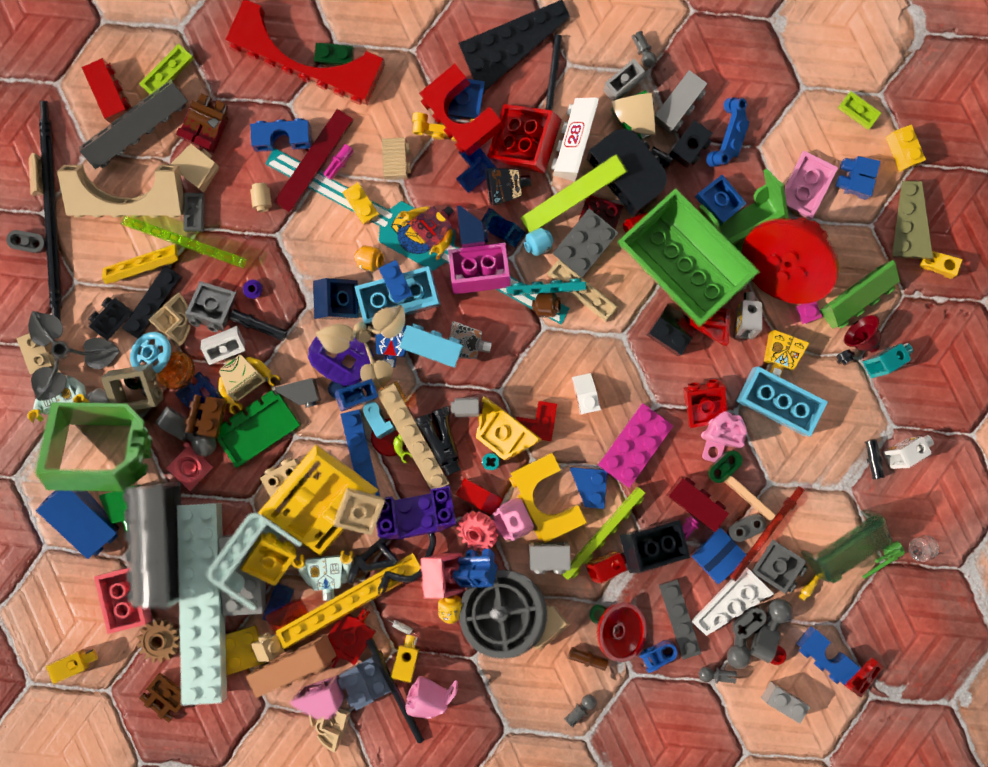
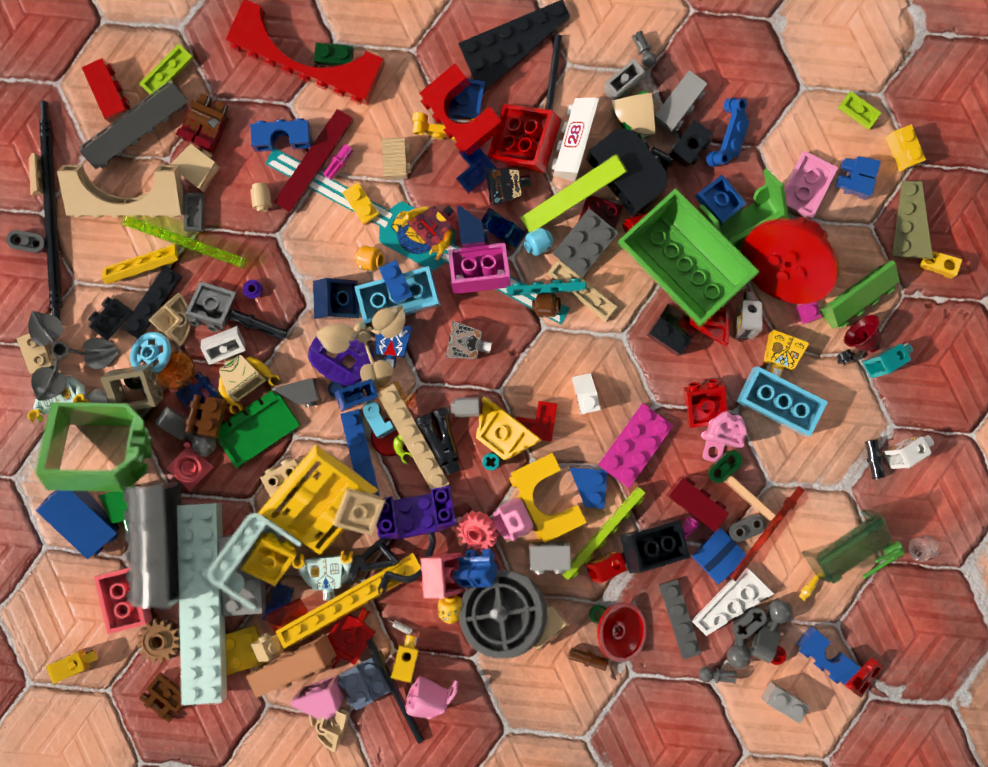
medium azure brick [399,324,463,368] -> none
red slope [455,478,503,515] -> none
dark grey pin [564,694,597,728] -> none
blue piece [638,640,677,673] -> none
dark grey plate [752,539,808,595] -> none

